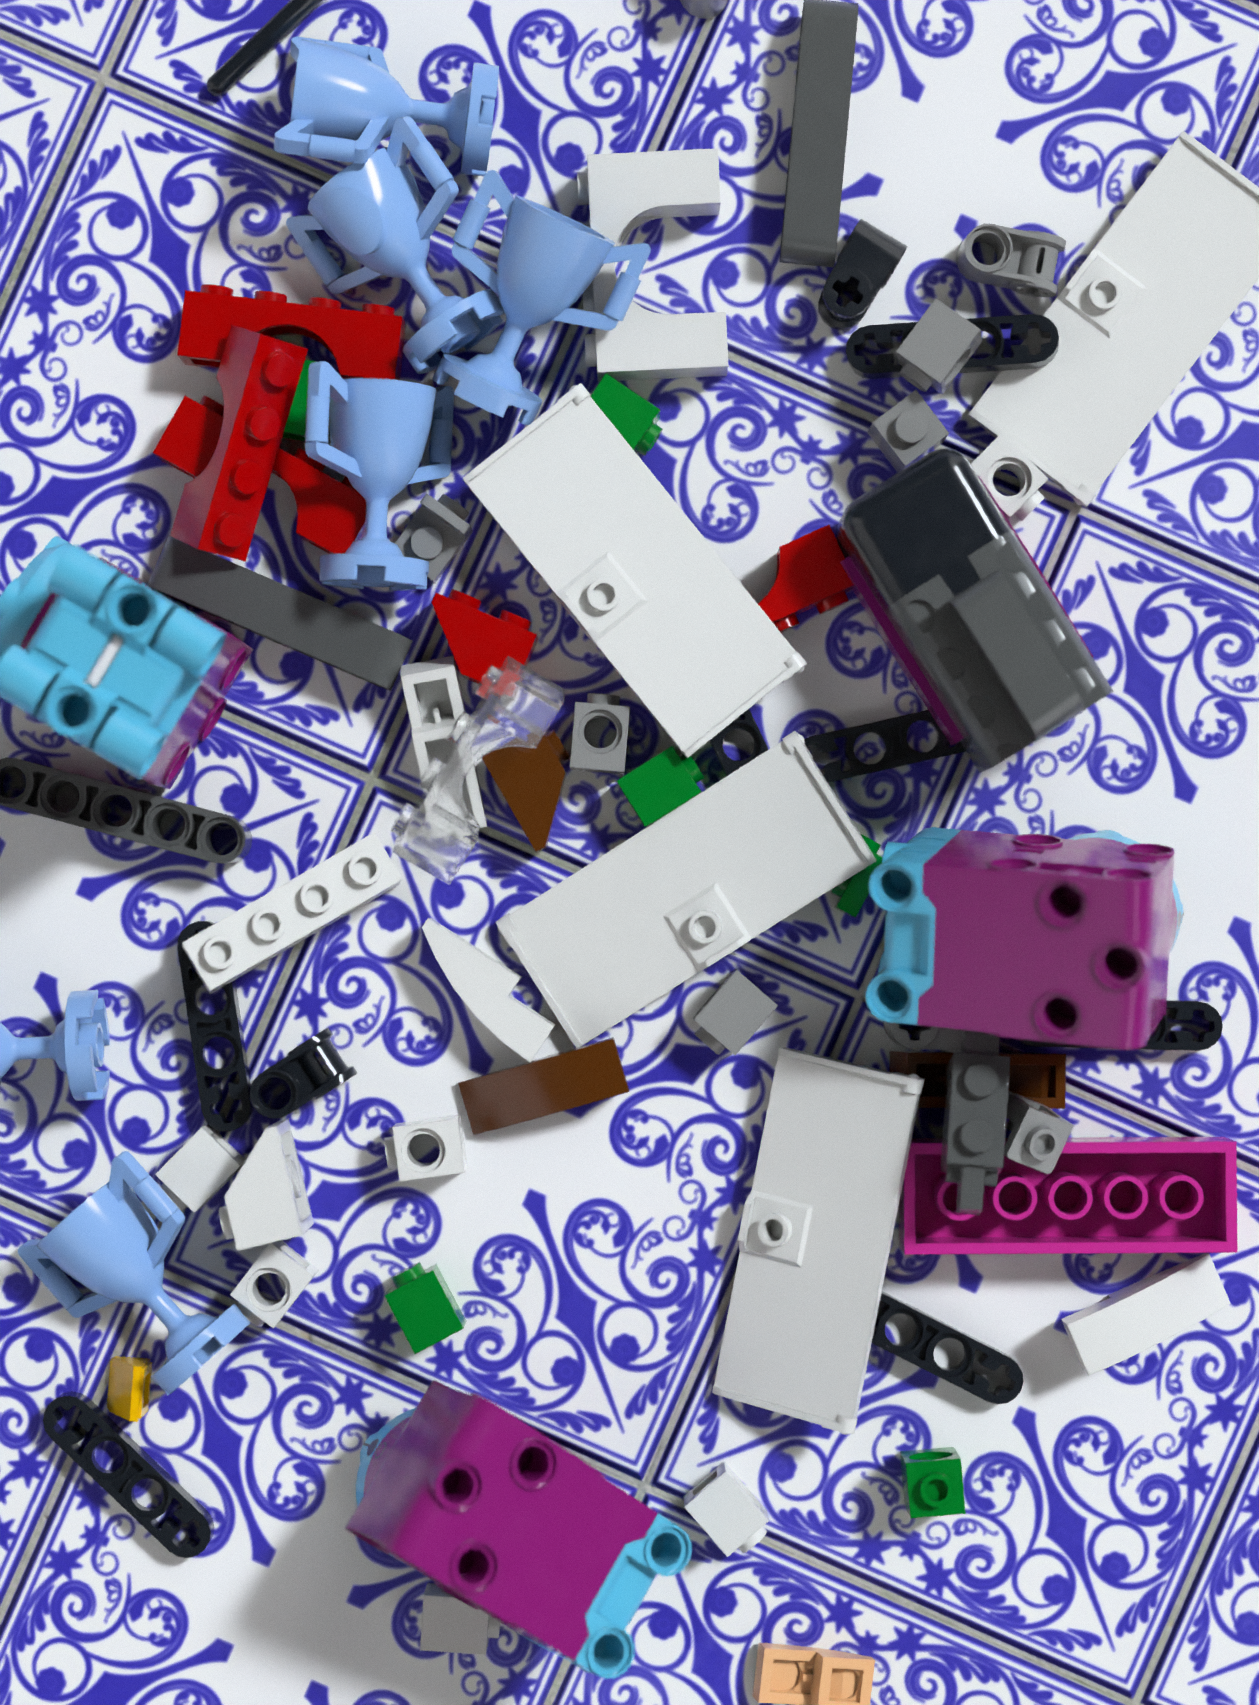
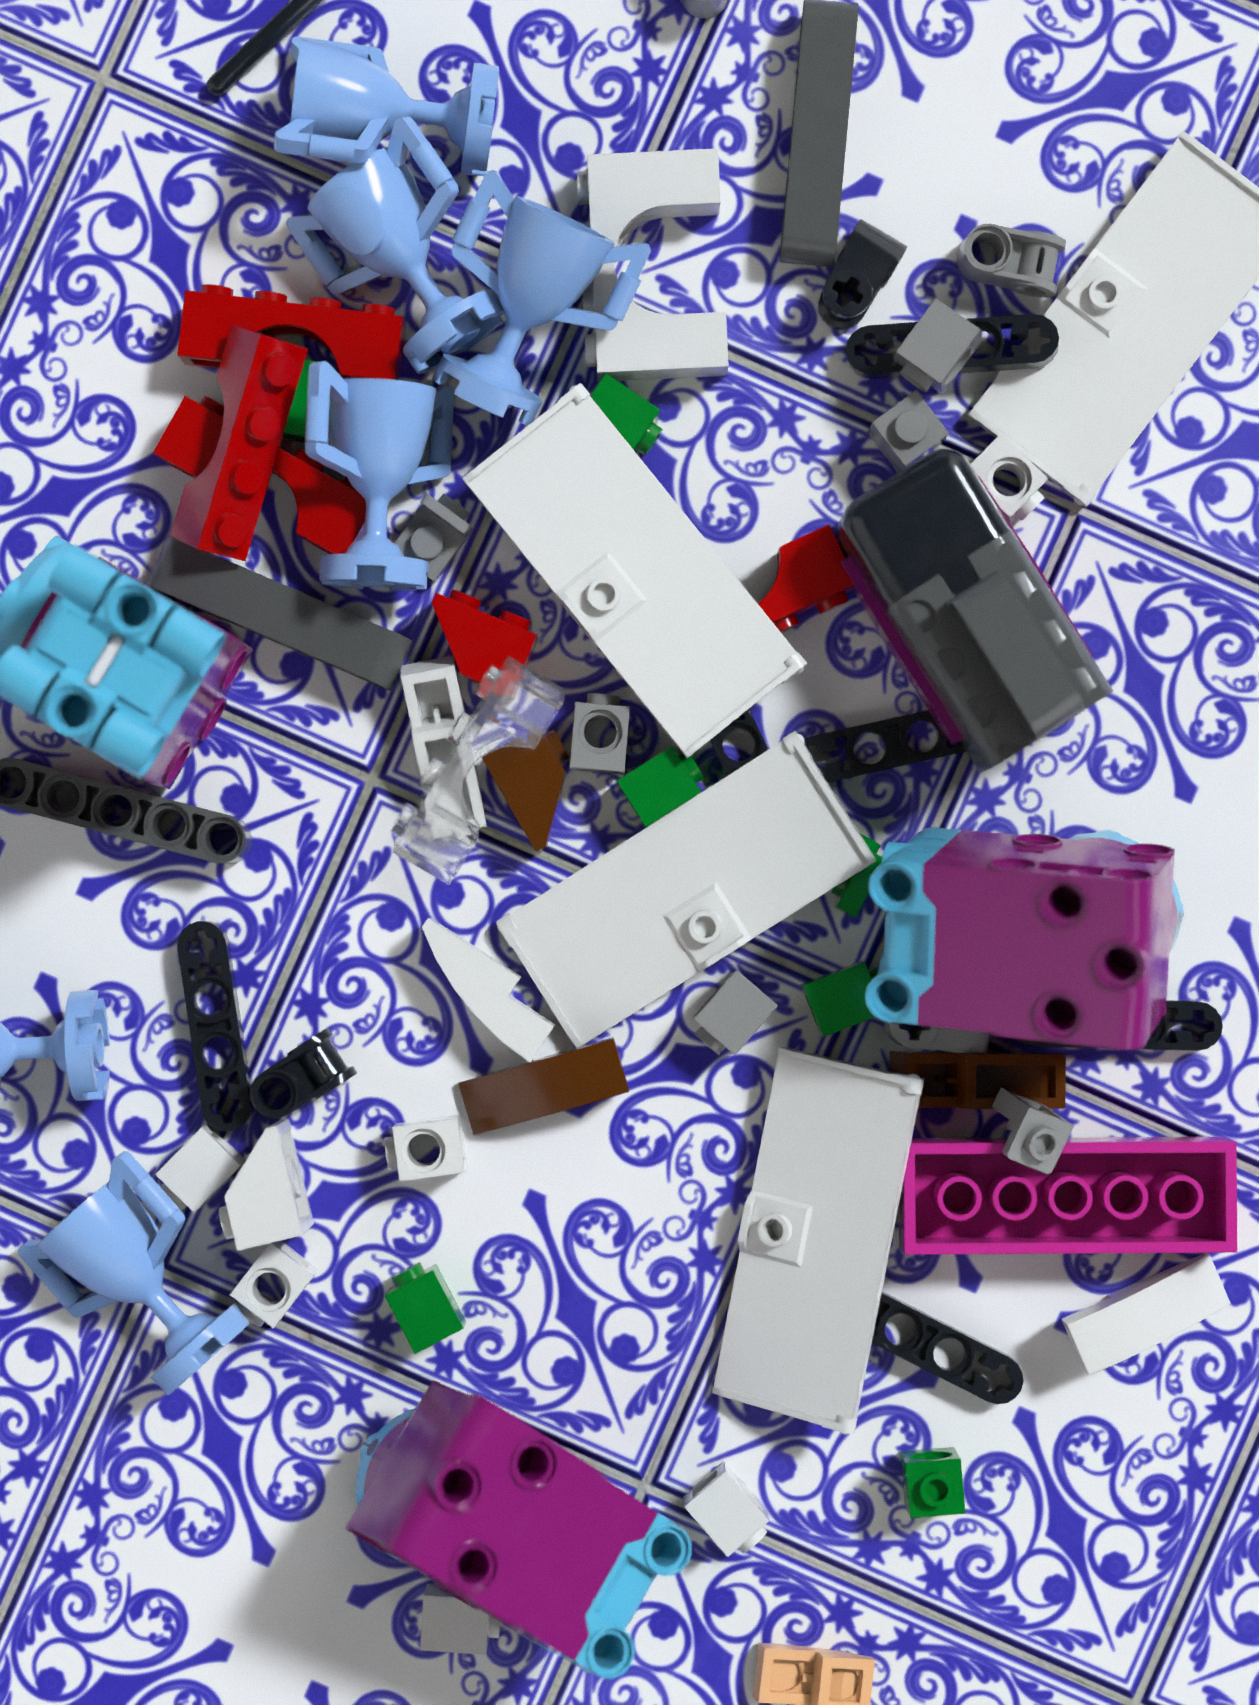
black beam [43,1391,214,1558] -> none
yellow slope [107,1356,152,1422] -> none
white brick [182,832,403,994] -> none
dark grey hinge [941,1030,1010,1215] -> none
none -> green brick [800,961,878,1037]

